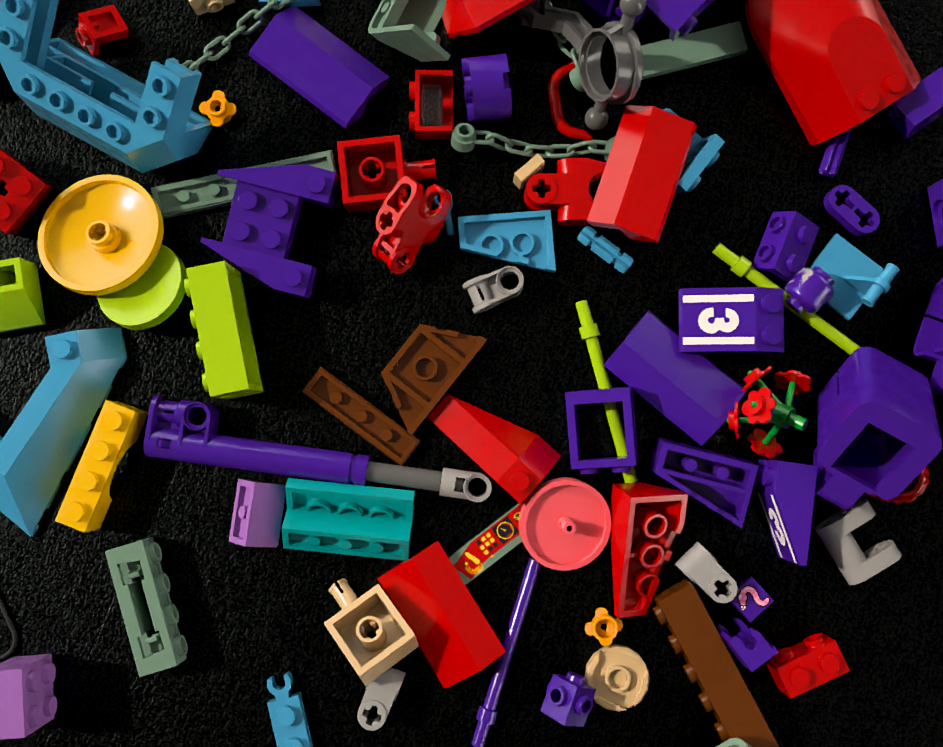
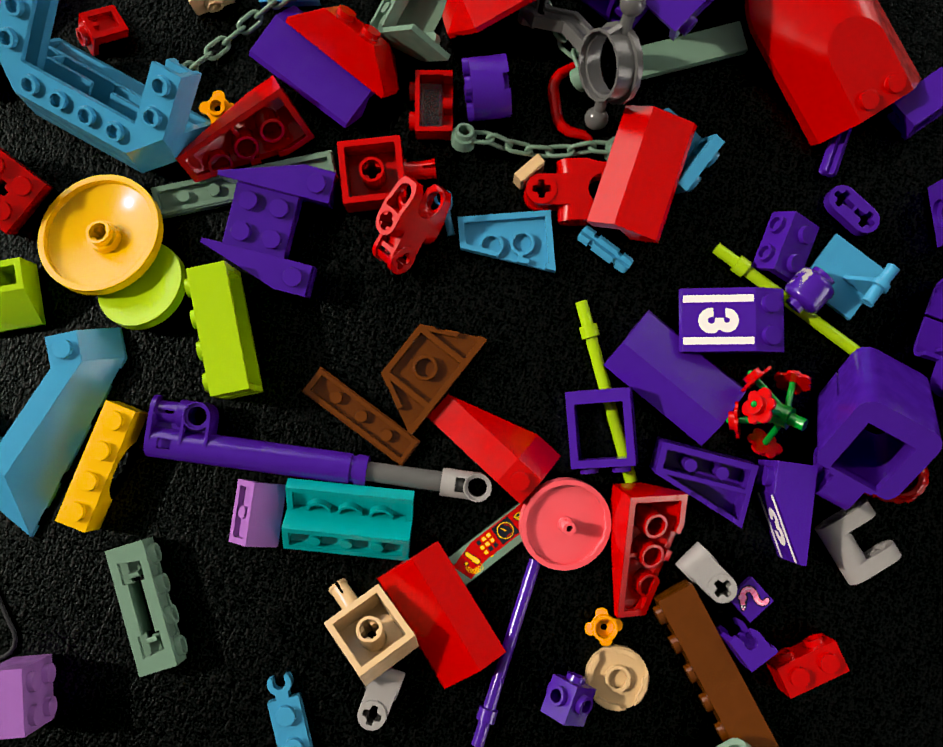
light grey piece [462,266,524,314] -> none
none -> red wedge [175,75,315,183]
none -> red wedge [286,5,399,99]

